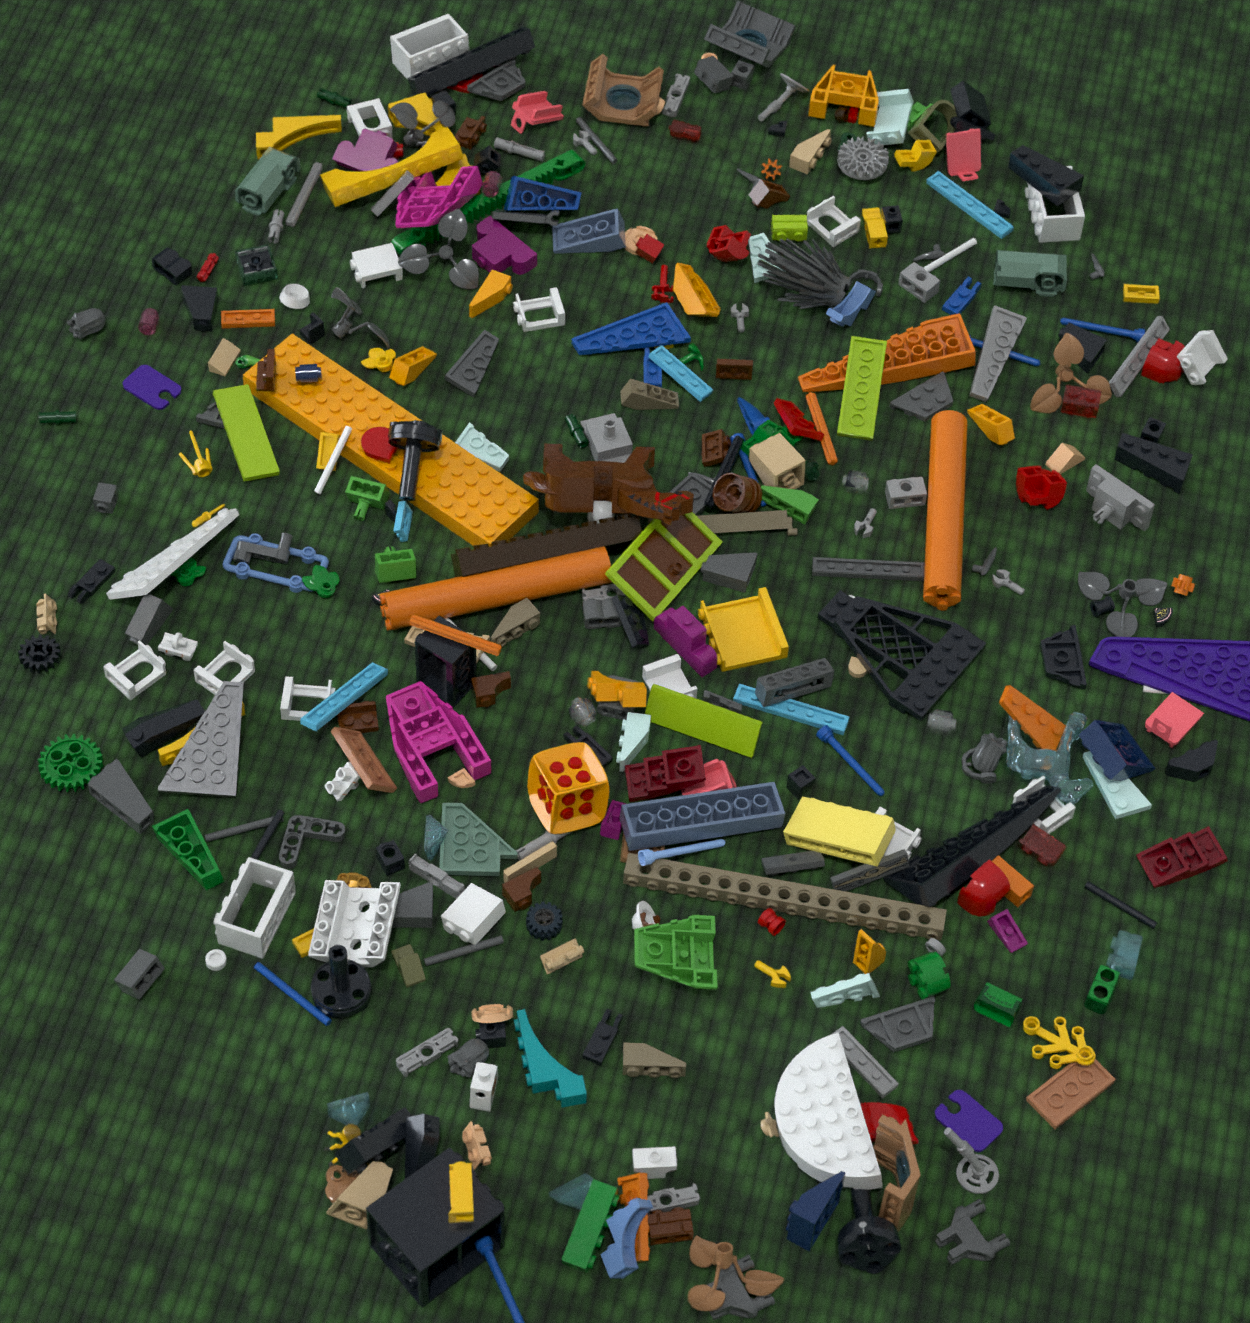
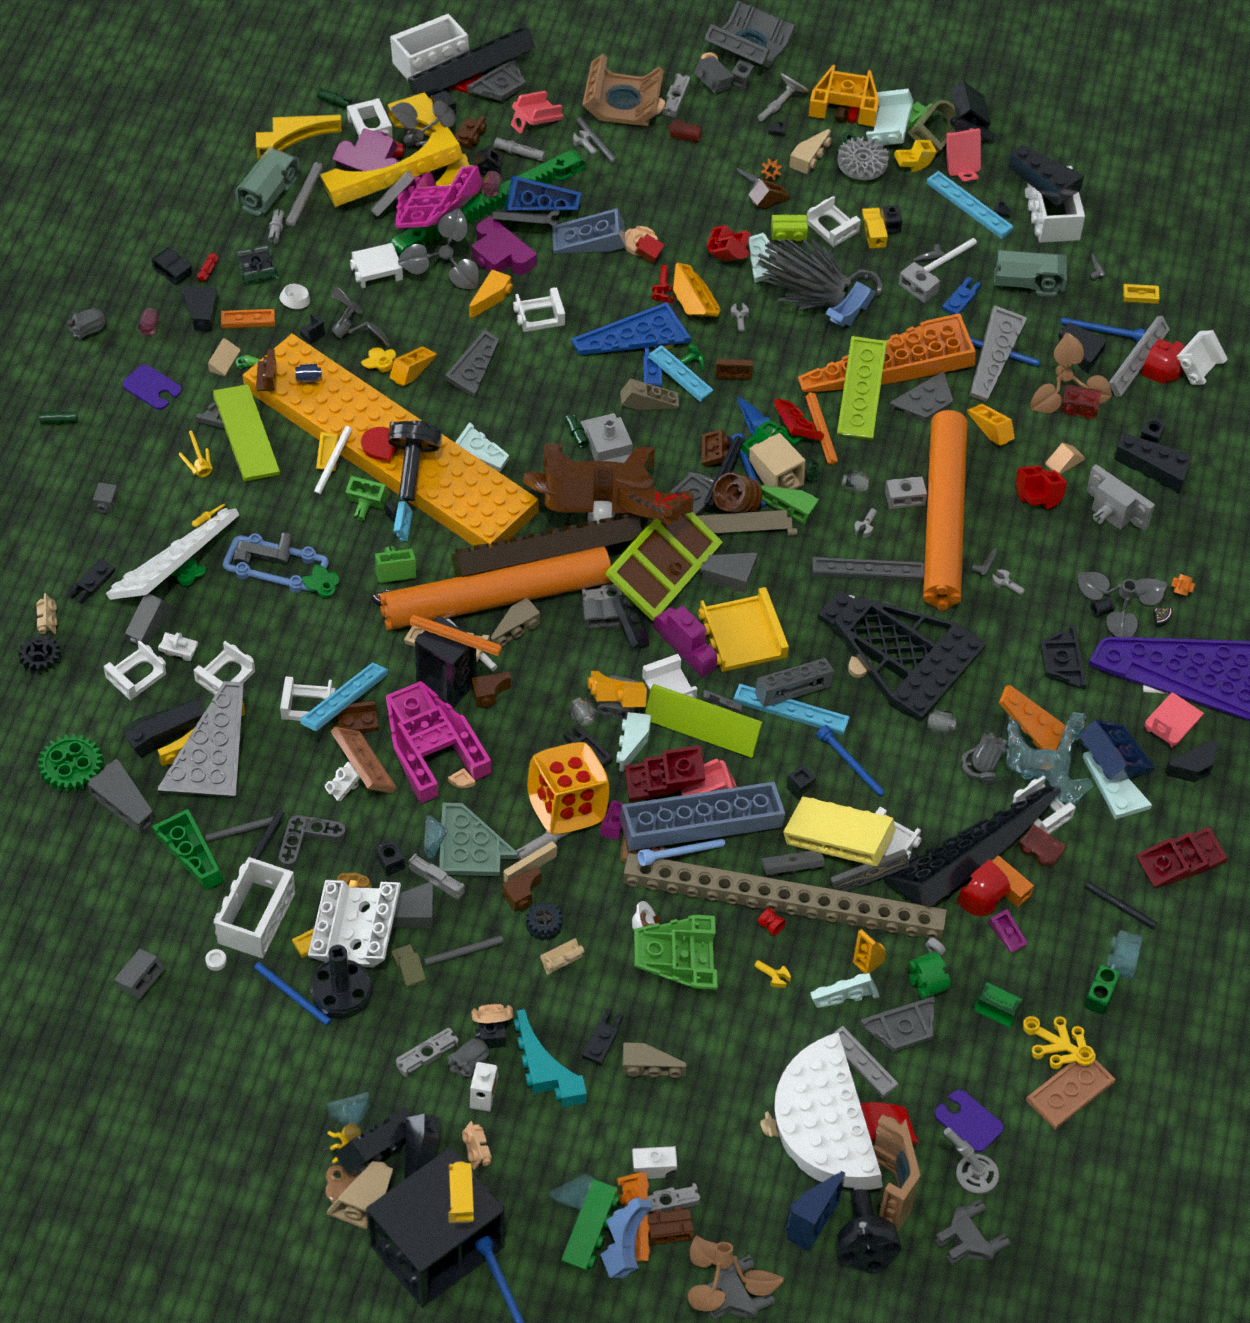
white brick [441,883,506,945] -> none

